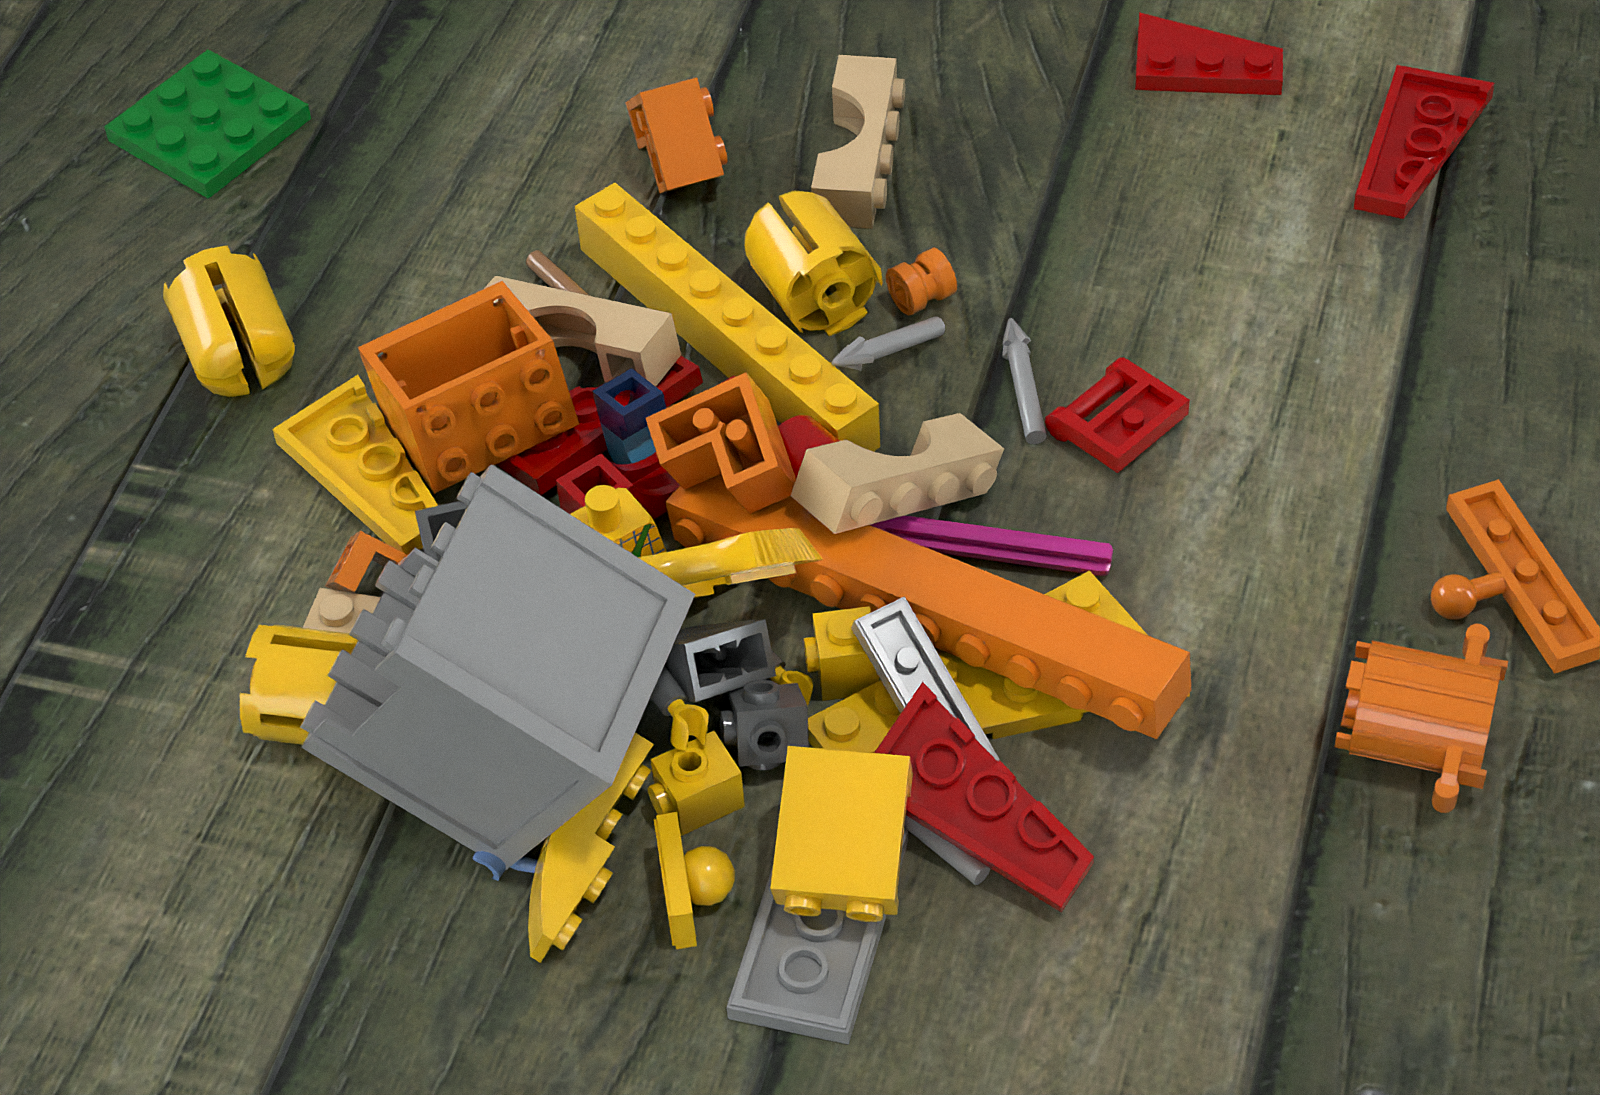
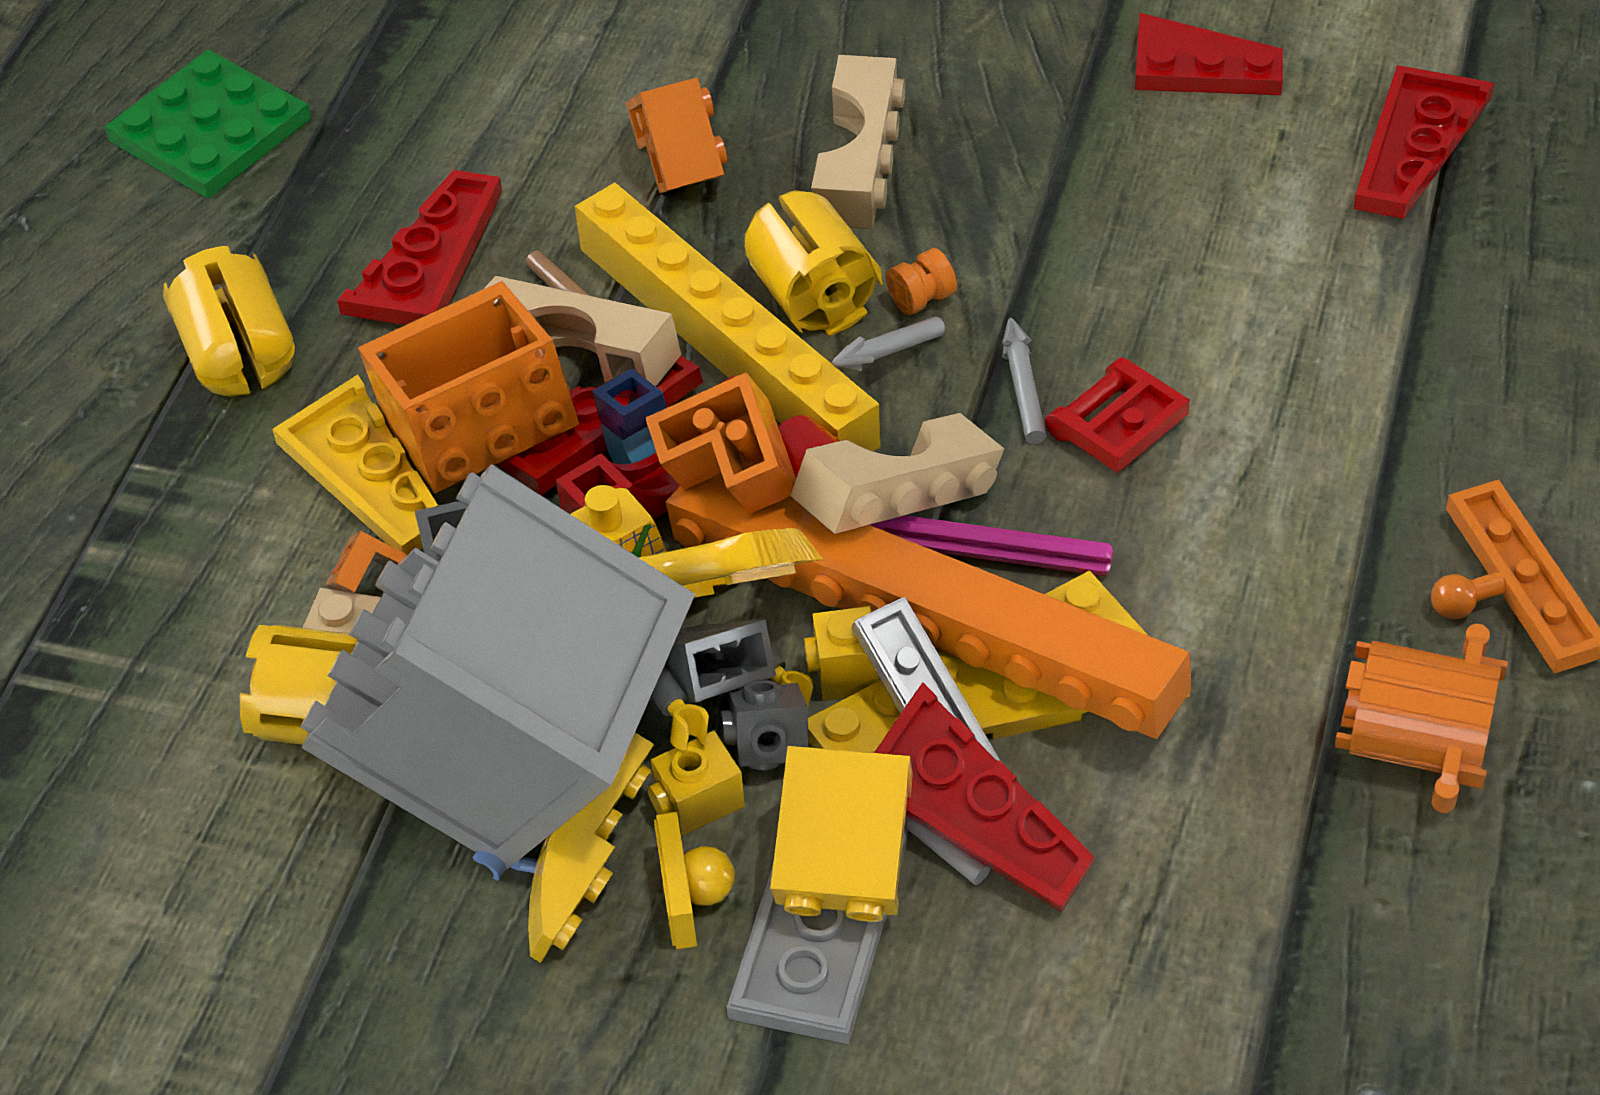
none -> red wing [337,170,503,325]

